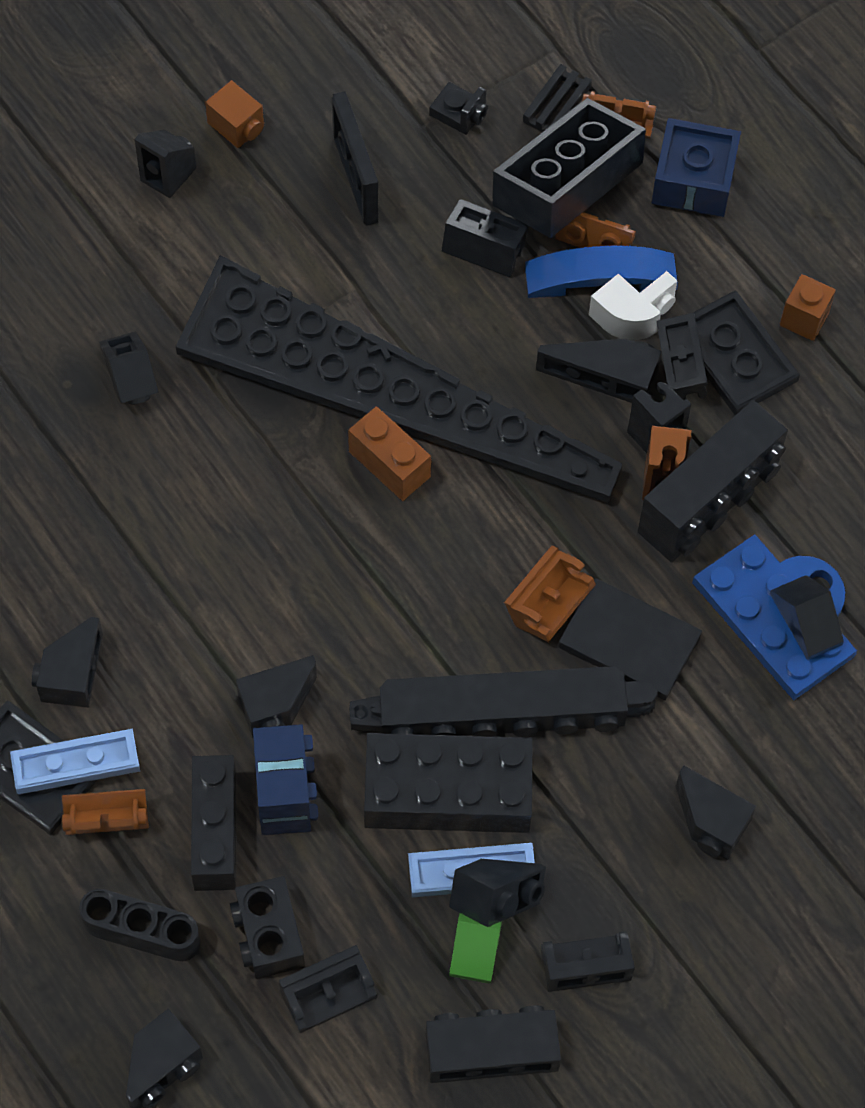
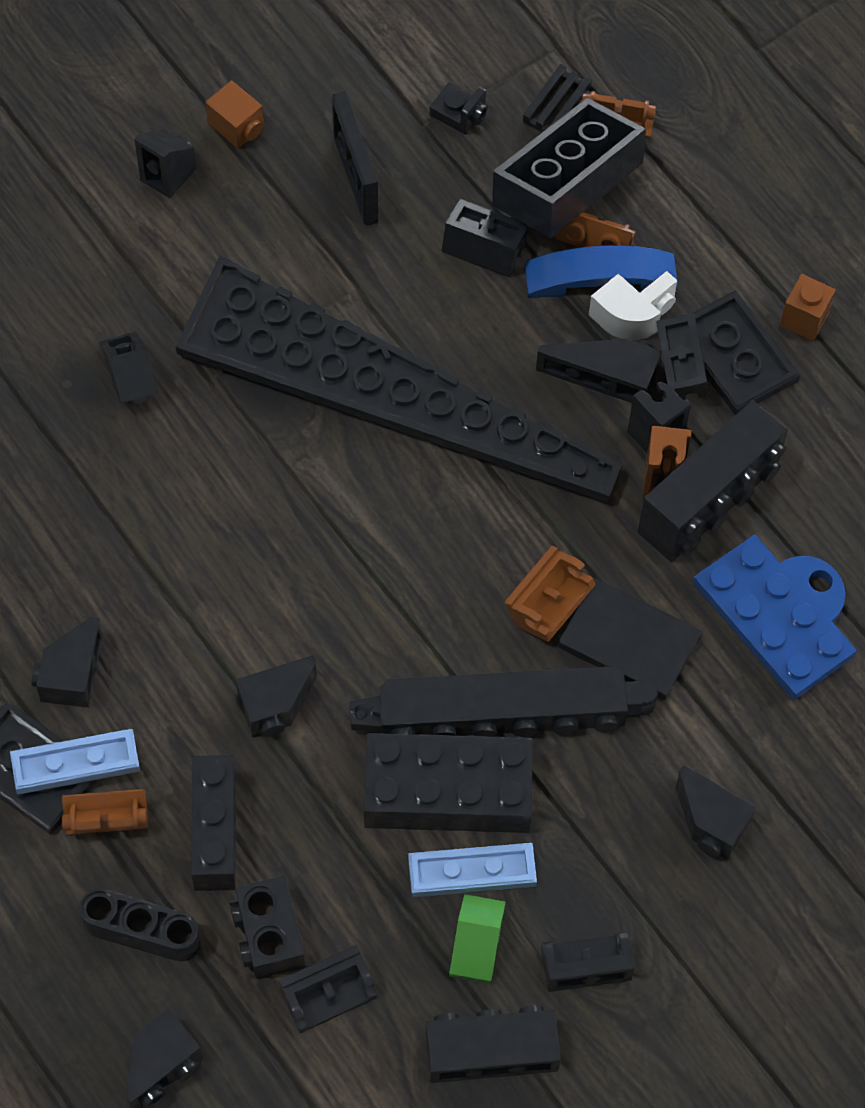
dark blue container [253,724,318,835] -> none
dark orange brick [348,406,431,501] -> none
black slope [449,858,546,927] -> none
dark blue container [651,118,741,217] -> none
black slope [770,575,844,660] -> none

